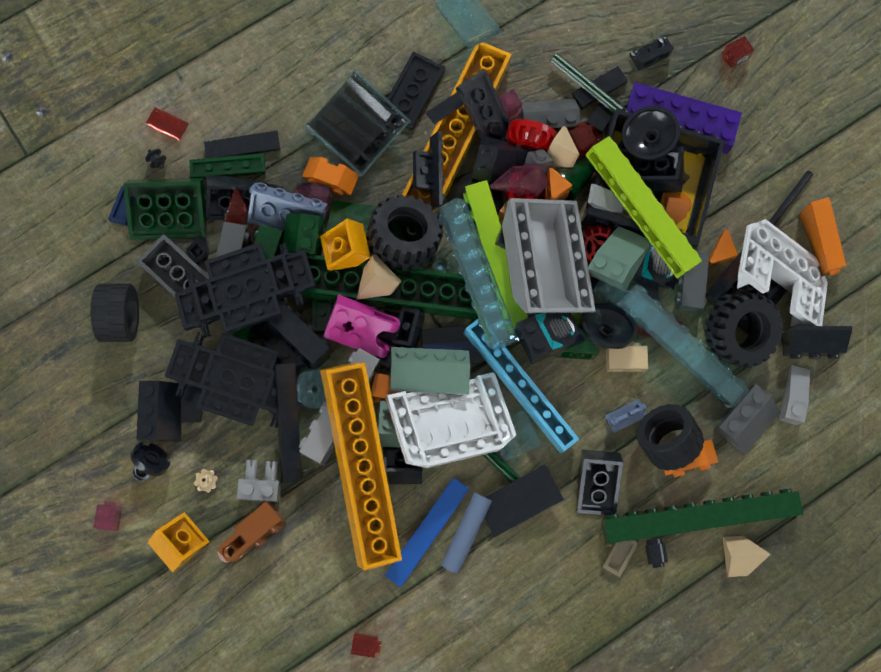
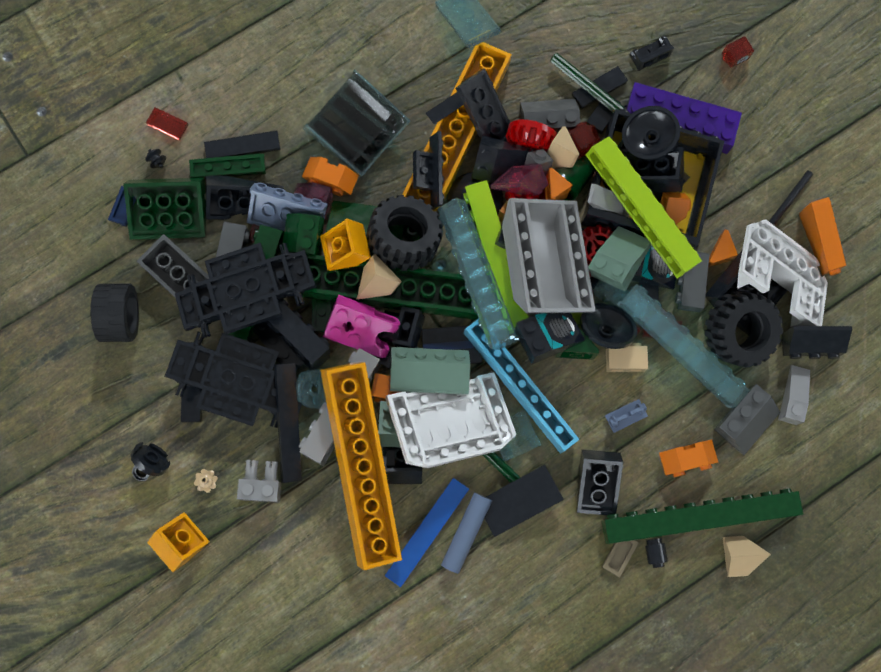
clear pink brick [93,501,122,531] -> none
black slope [136,381,182,442] -> none
black slope [186,237,210,264] -> none
dark orange brick [217,501,286,562] -> none
clear red tile [224,189,248,225] -> none
clear red brick [351,632,382,658] -> none
black tile [380,52,445,130] -> none
clear pink brick [499,89,523,119] -> none
black tyre [636,404,704,471] -> none

